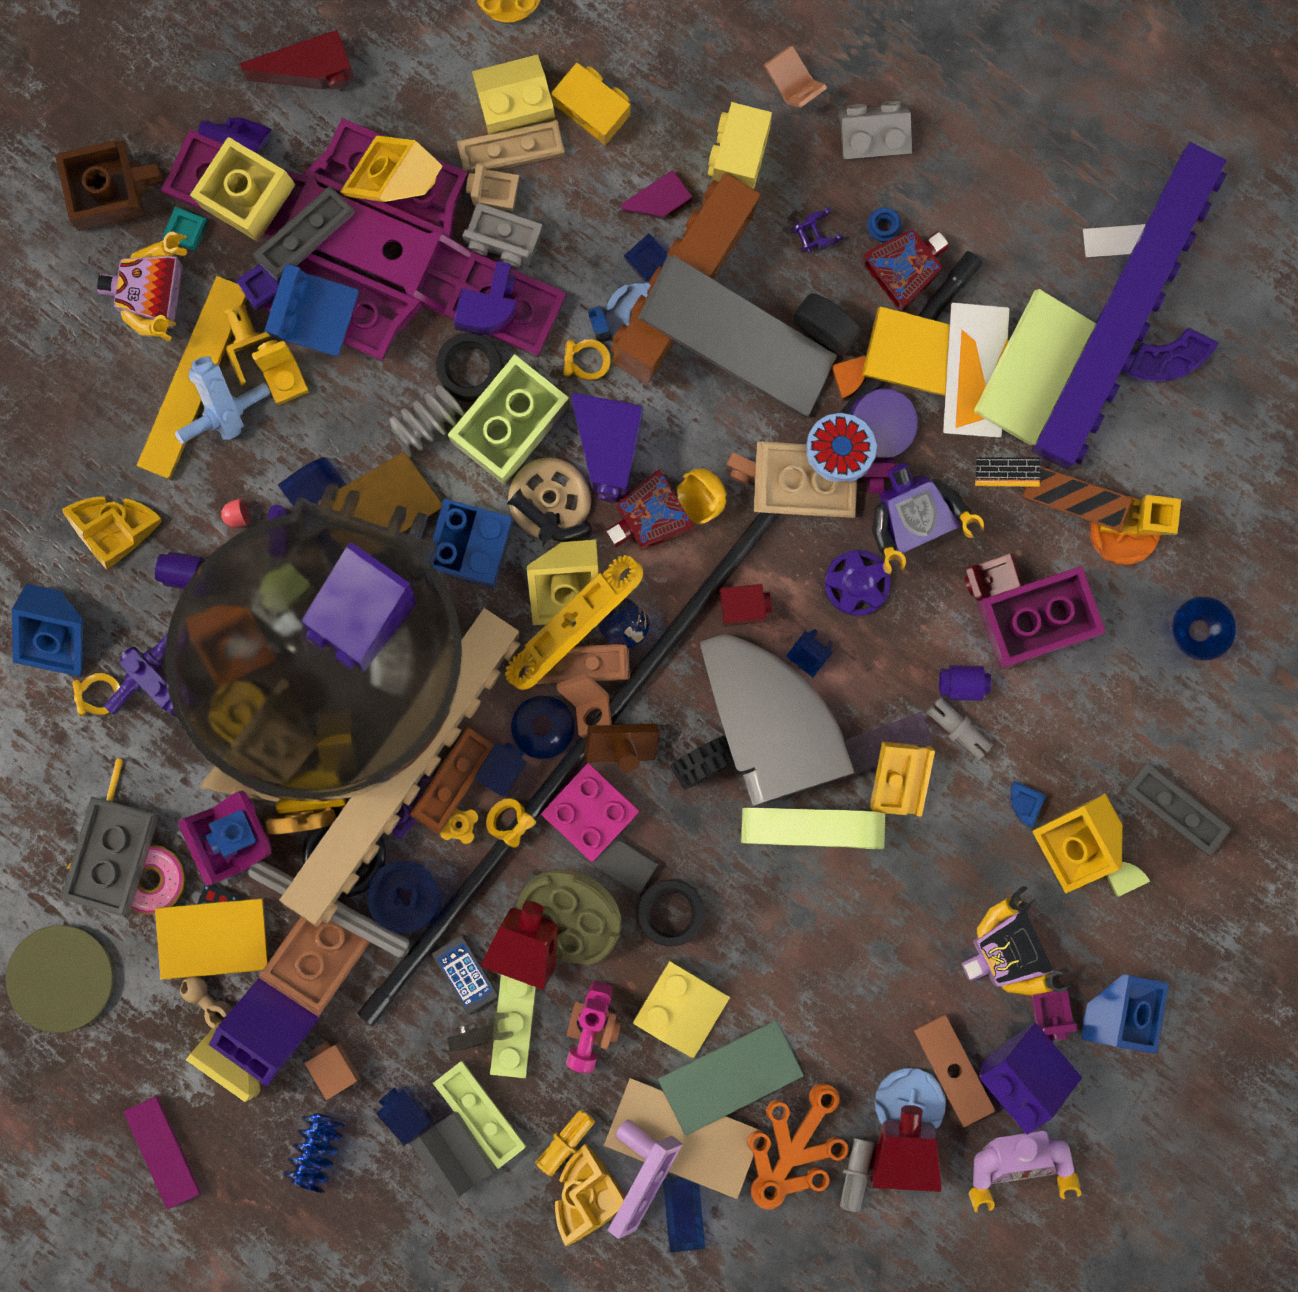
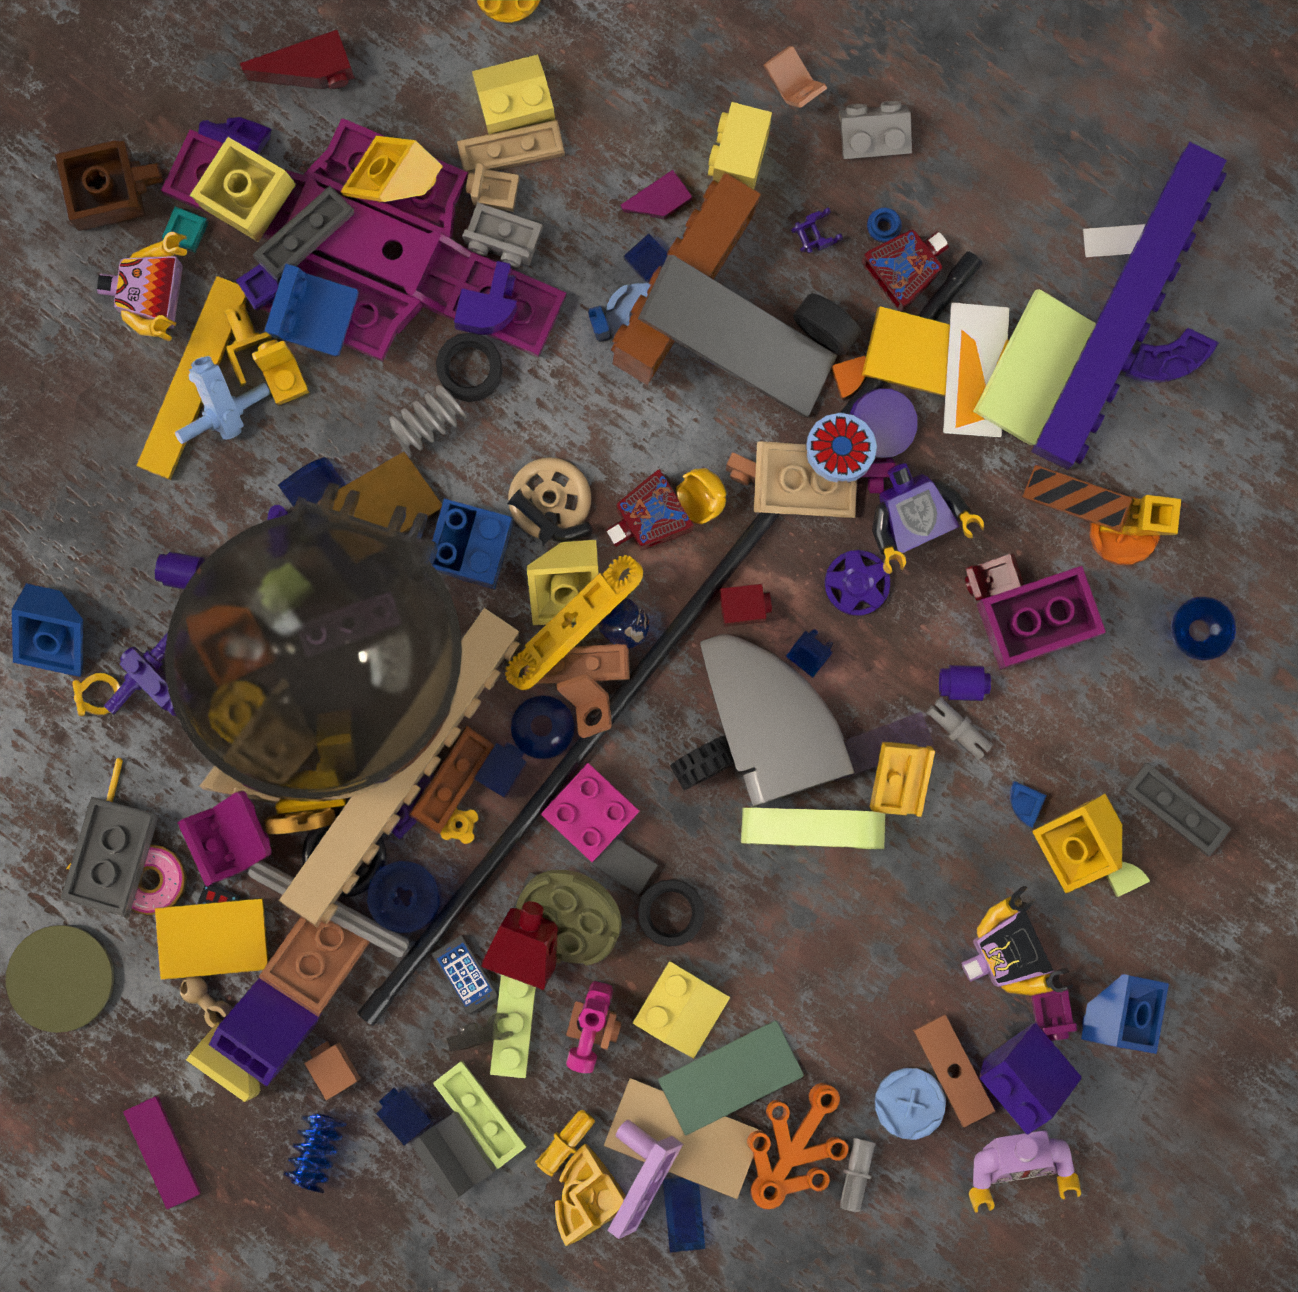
yellow brick [62,496,162,570] -> none
blue bracket [206,810,255,860] -> none
coral hinge [221,498,250,528] -> none
dark purple slope [301,542,417,672] -> none
yellowish green brick [448,354,570,486] -> none
yellow piece [486,798,536,848] -> none
yellow brick [551,63,631,146] -> none
yellow piece [563,339,611,381] -> none
dark purple slope [572,393,643,503] -> none
reddish brown tile [584,724,660,772] -> none
dark red torso [870,1105,942,1192] -> none
black sticker [975,457,1041,487] -> none

